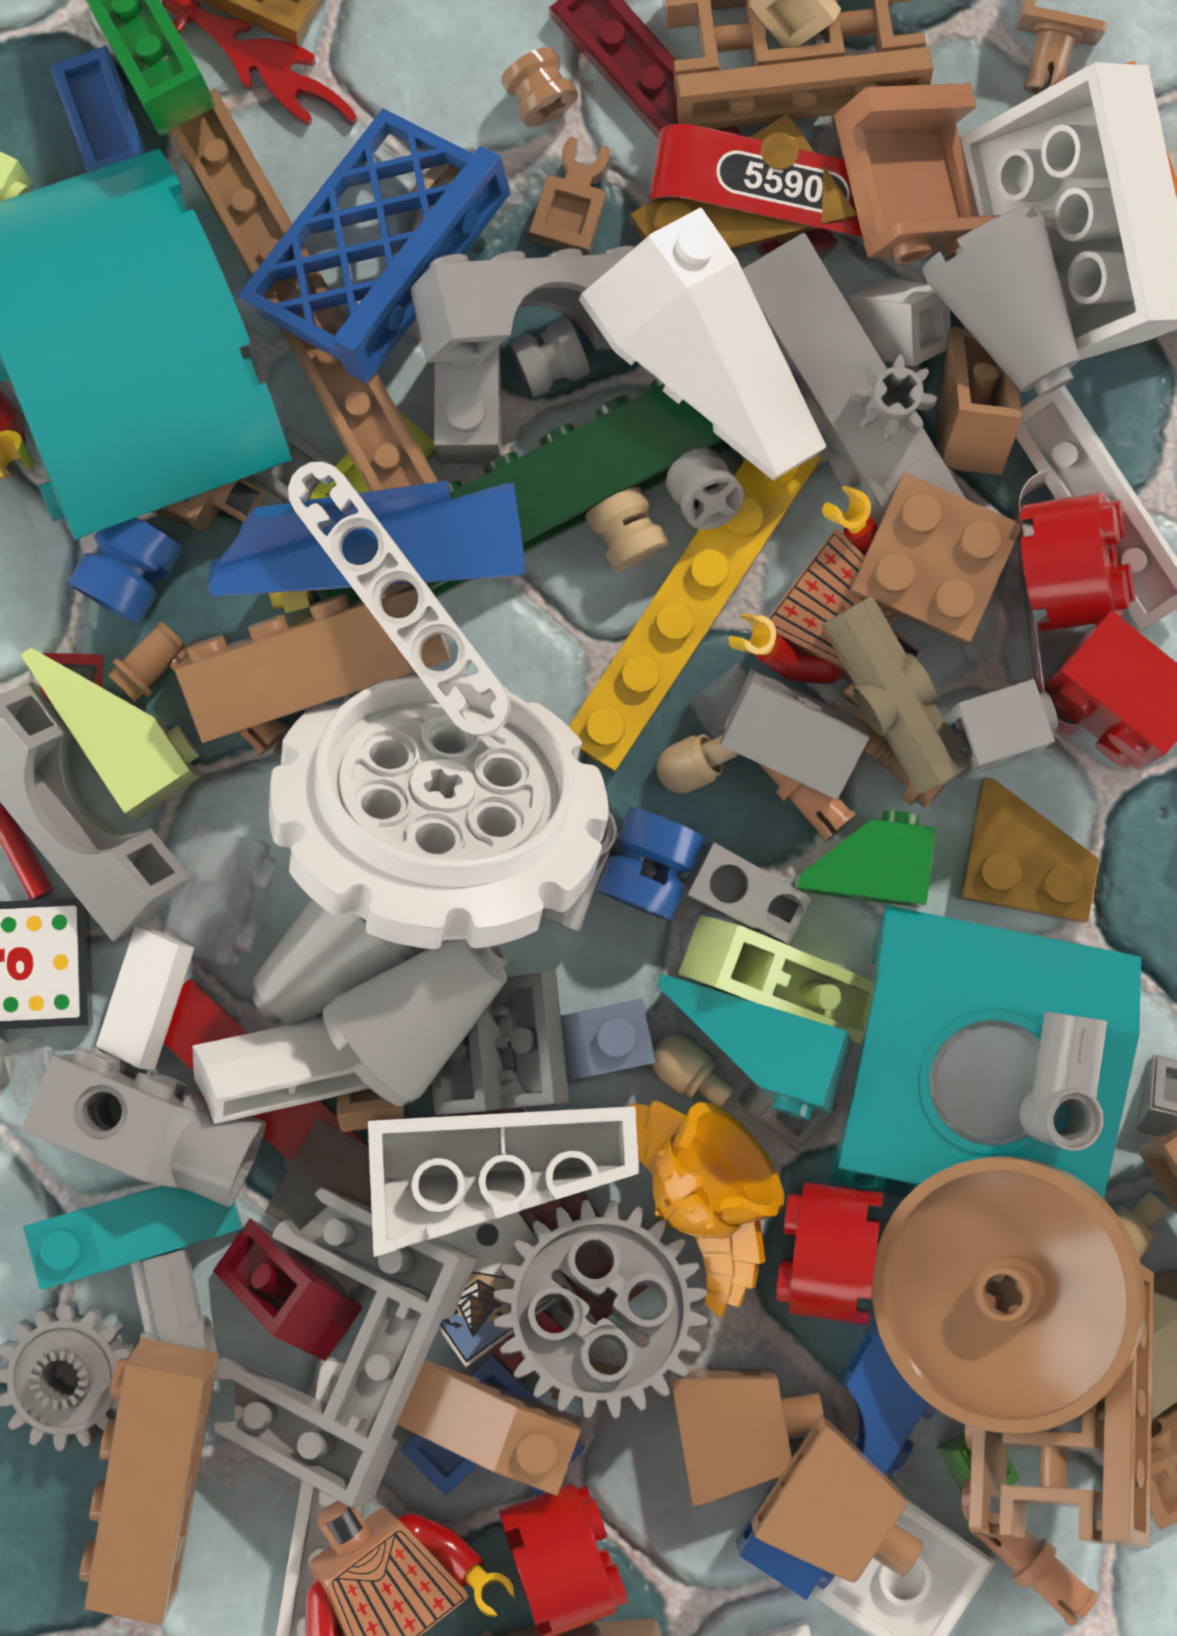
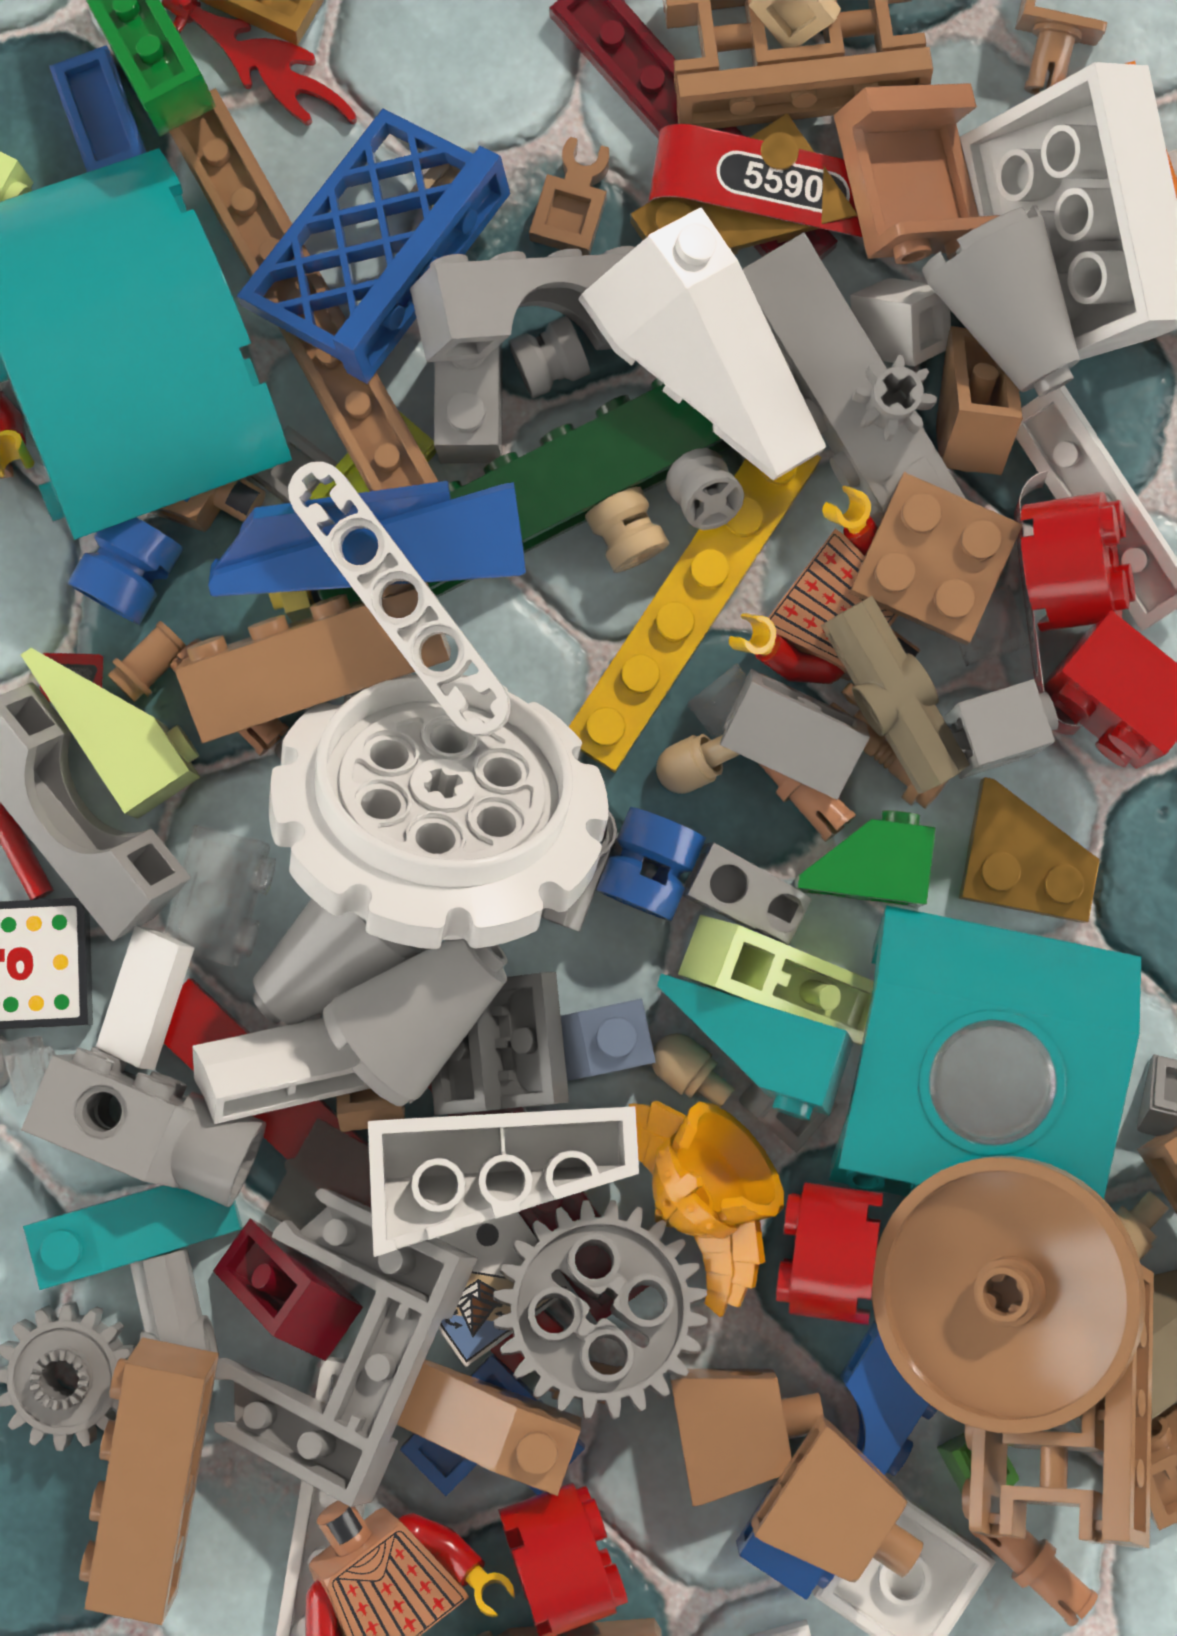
medium nougat wheel [501,47,578,127] -> none
light grey piece [1020,1011,1107,1151] -> none

